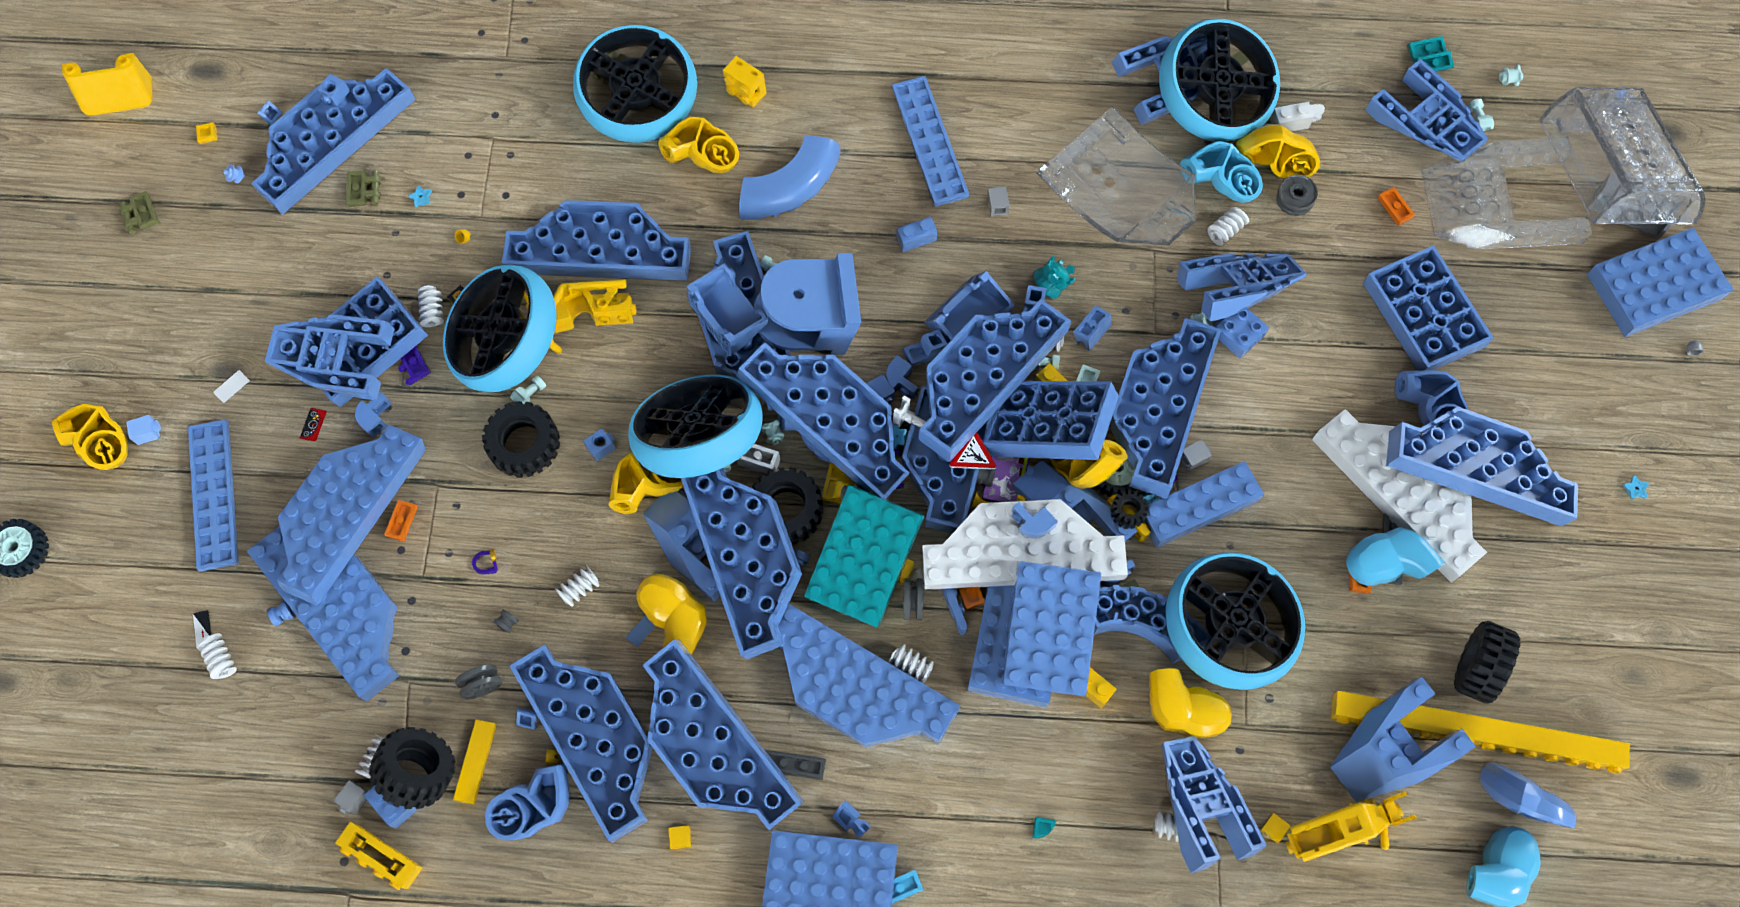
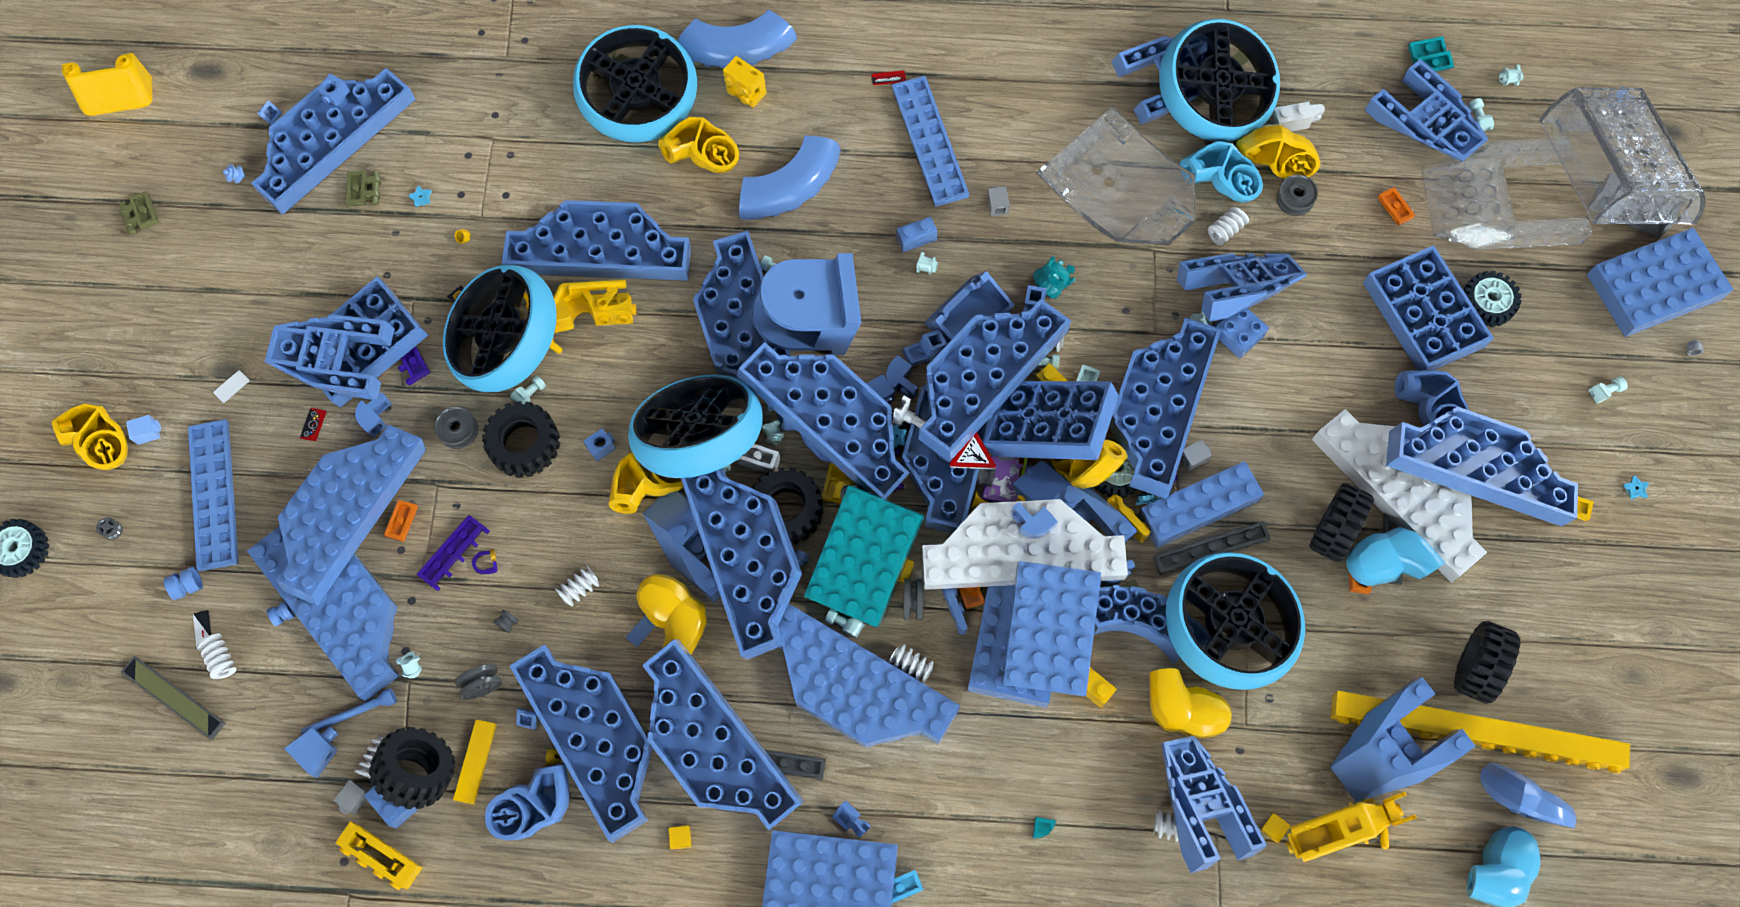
yellow tile [196,122,217,144] -> none
white piece [417,285,444,327] -> none
medium blue windscreen [686,263,769,356] -> none
medium blue hinge [1073,305,1112,351] -> none
black tyre [1111,490,1149,529] -> none
none -> dark grey wheel [96,517,123,540]
none -> olive tile [121,656,226,740]
none -> medium blue wheel [163,566,203,600]
none -> medium blue torso [285,726,339,778]
none -> medium blue piece [301,688,397,735]
none -> light aqua brick [396,652,422,679]
none -> dark purple hinge [416,515,490,591]
none -> dark grey wheel [434,407,479,449]
none -> medium blue brick [678,9,797,68]
none -> light aqua leg [825,608,864,639]
none -> sticker [872,70,906,86]
none -> light aqua brick [916,252,938,275]
none -> dark grey tile [1153,521,1271,575]
none -> black tyre [1309,483,1374,562]
none -> wheel [1463,271,1522,327]
none -> yellow tile [1577,497,1594,521]
none -> light aqua leg [1588,376,1628,404]

